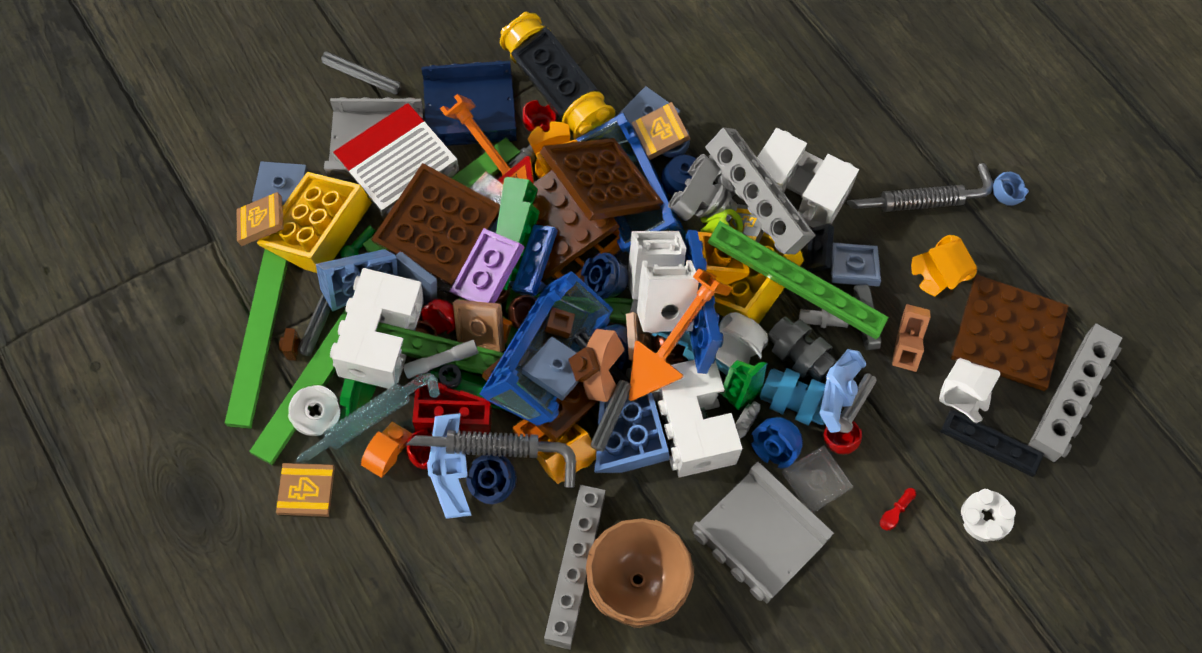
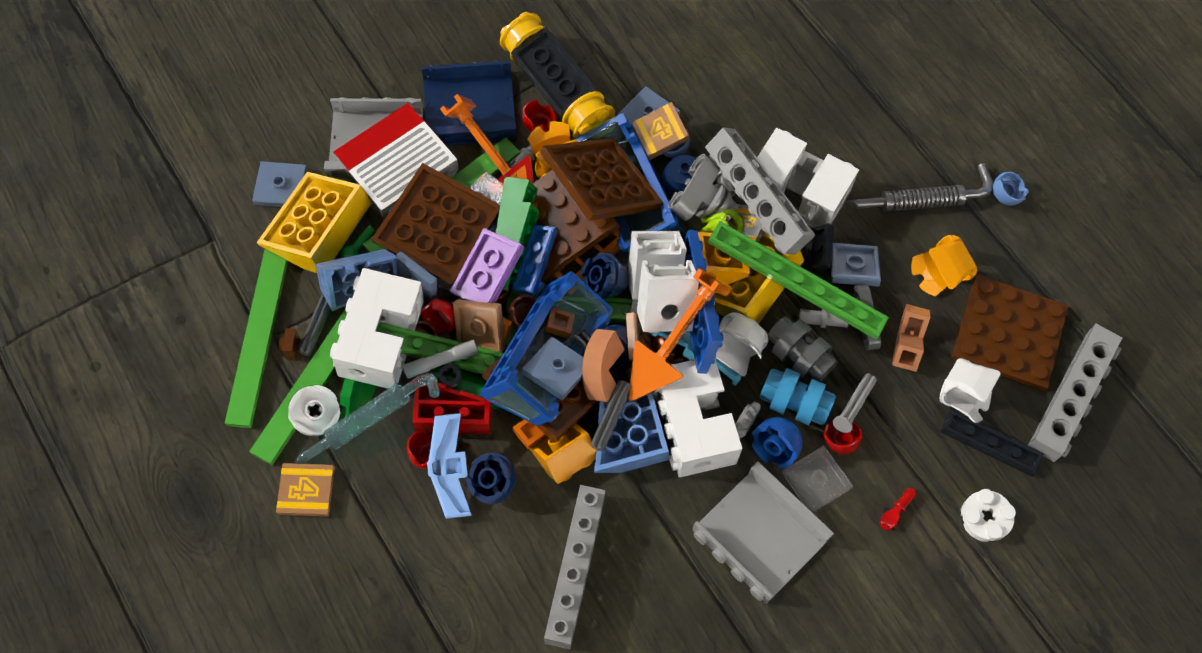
medium nougat tile [237,192,284,246] -> none
dark grey axle [321,51,401,95] -> none
orange brick [361,422,413,478] -> none
flat silver piece [406,430,576,487] -> none
reddish brown plate [568,347,600,382] -> none
medium nougat rock [586,518,694,628] -> none
green wedge [721,360,767,412] -> none
light blue plate [820,349,866,433] -> none

